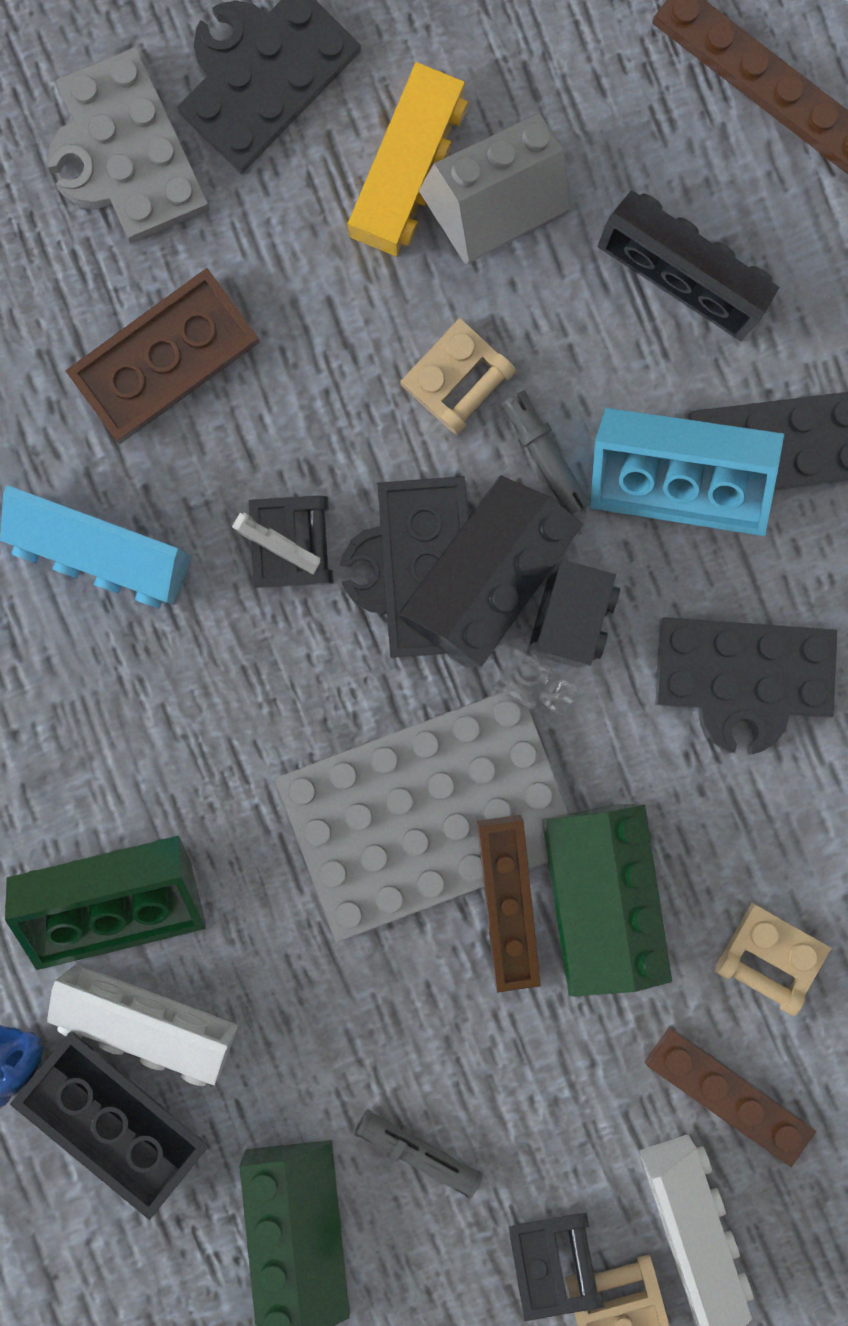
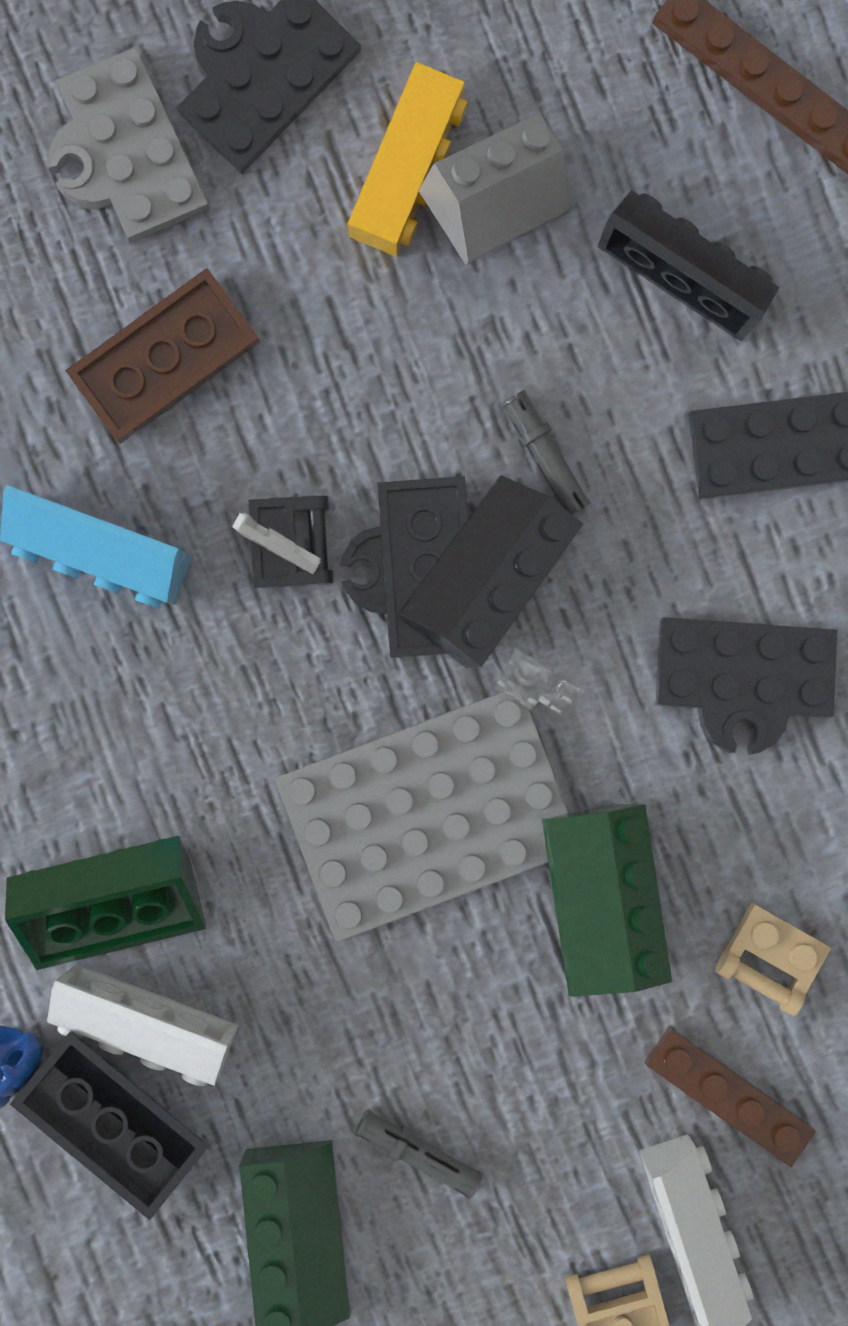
tan plate [400,318,517,435] -> none
reddish brown plate [477,815,541,993] -> none
black plate [508,1213,605,1321] -> none
black brick [526,559,620,667] -> none
medium azure slope [590,408,784,536] -> none

